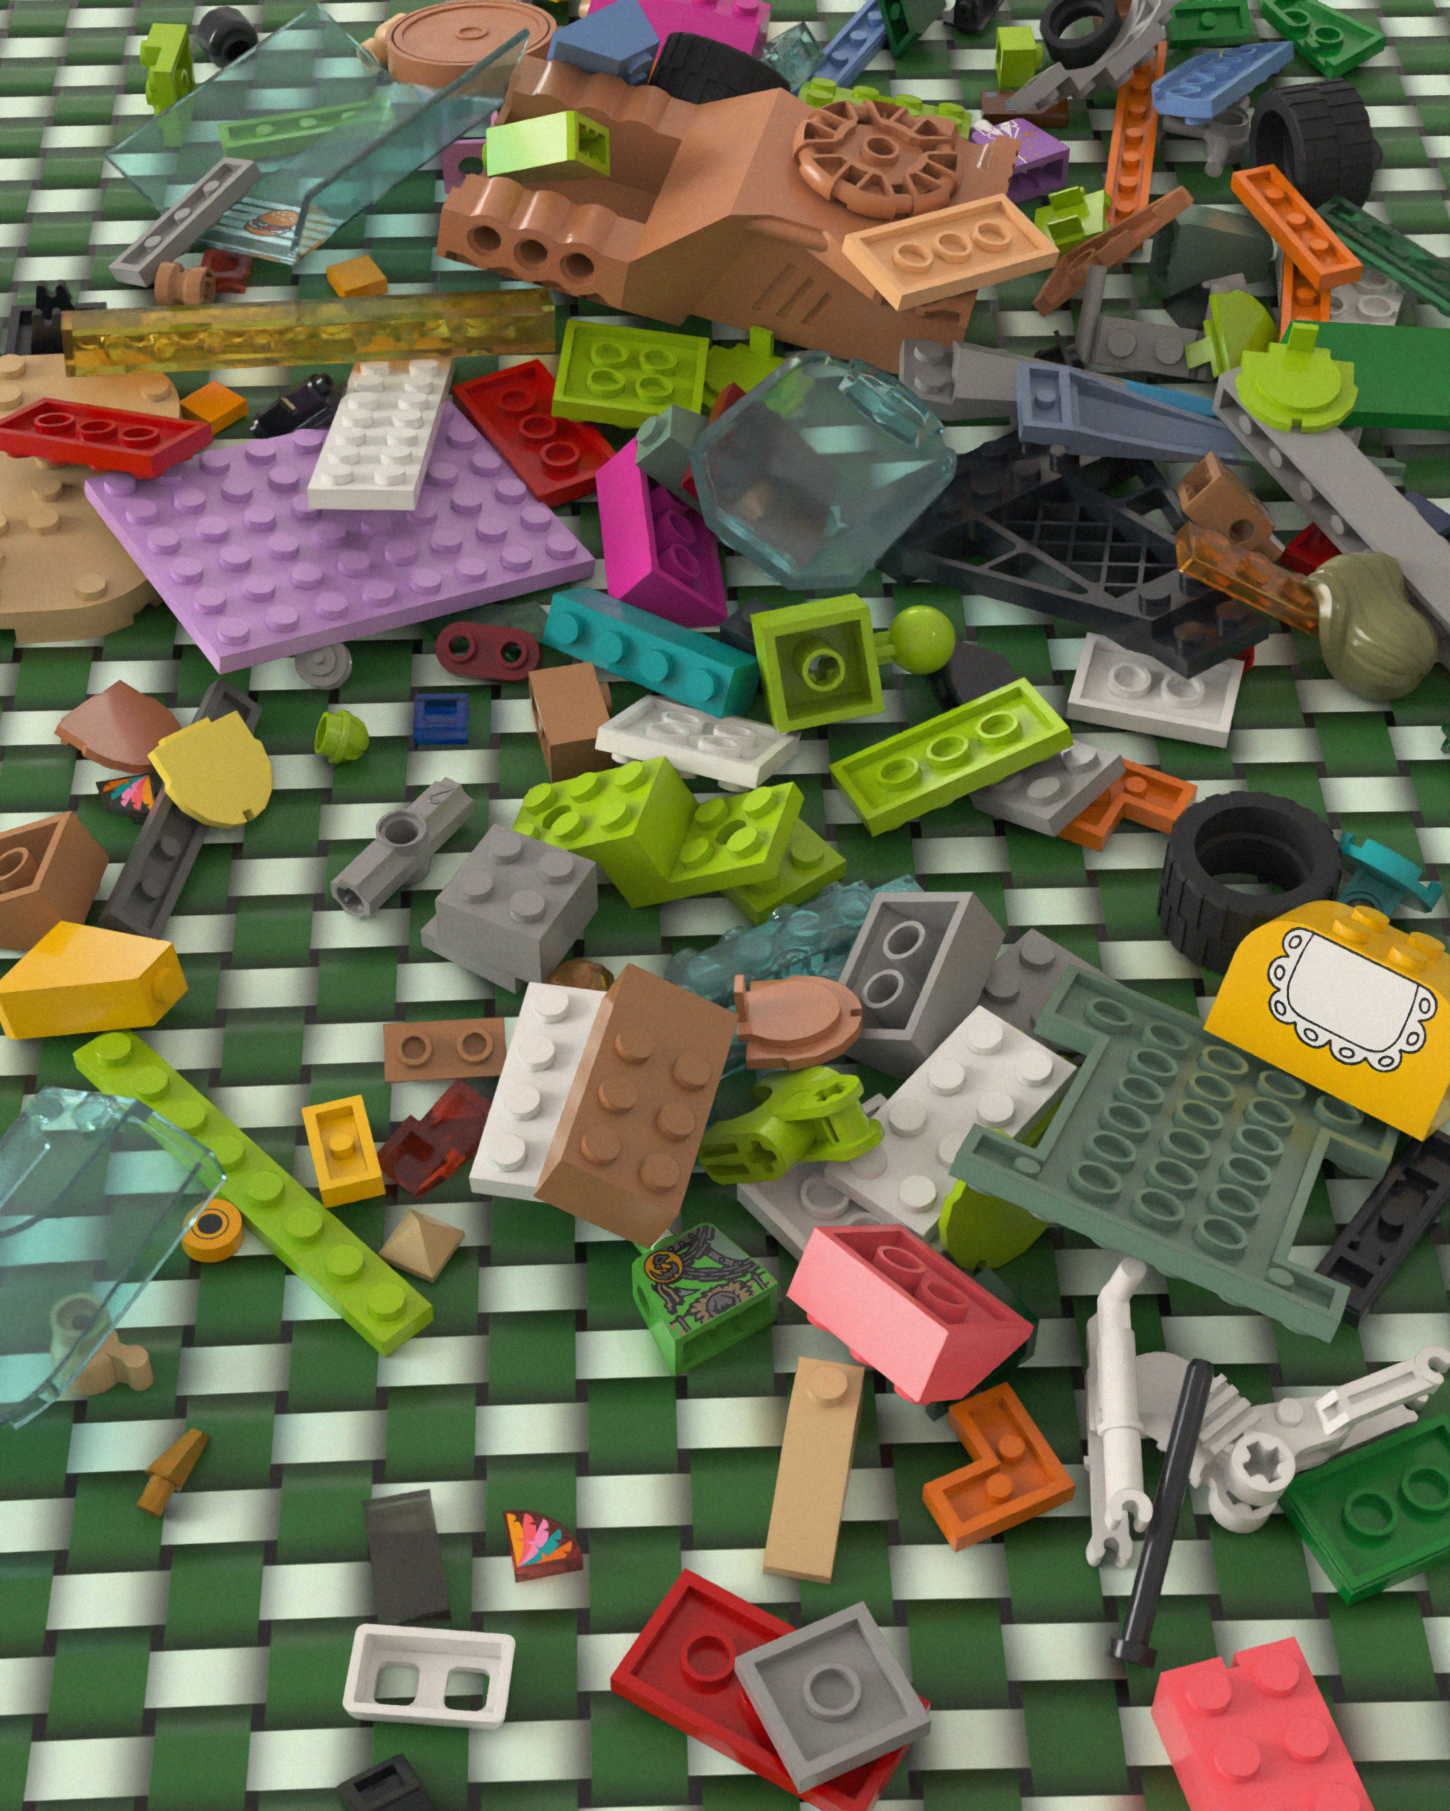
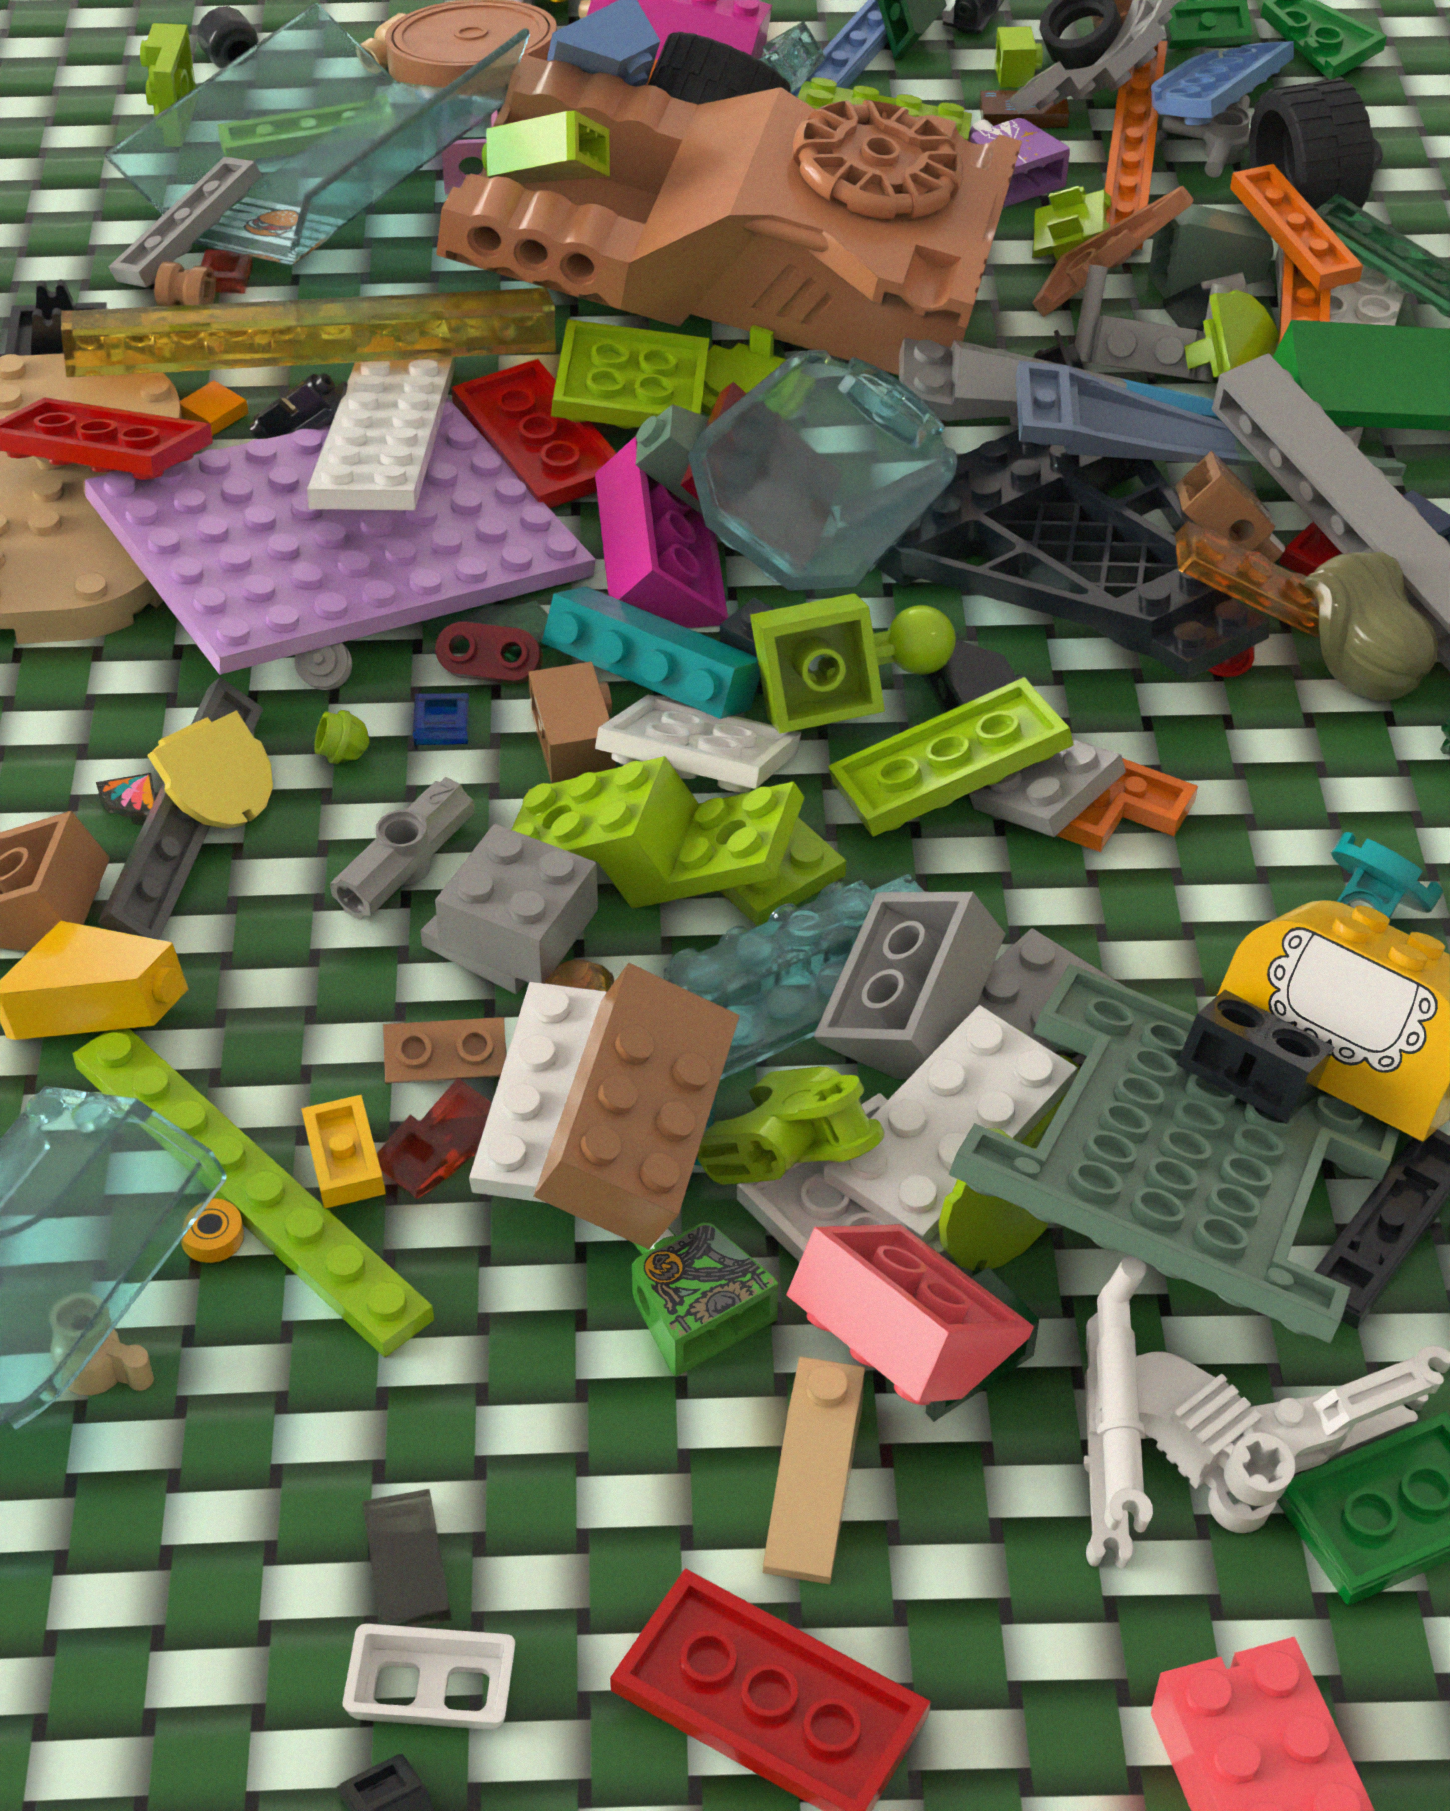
nougat piece [54,680,182,774] -> none
pearl gold bar [136,1428,210,1519] -> none
light orange tile [326,255,388,305] -> none
tan slope [378,1209,465,1283] -> none
tile [502,1510,583,1583] -> none
nougat piece [734,974,863,1071] -> none
light grey plate [735,1601,932,1794] -> none
light nougat plate [842,193,1060,312] -> none
orange plate [922,1382,1076,1553] -> none
white plate [1066,632,1244,748] -> none
black bar [1105,1358,1214,1669] -> none
black tyre [1157,790,1343,975] -> none
lime piece [1235,322,1359,434] -> none
none -> black brick [1176,990,1334,1124]

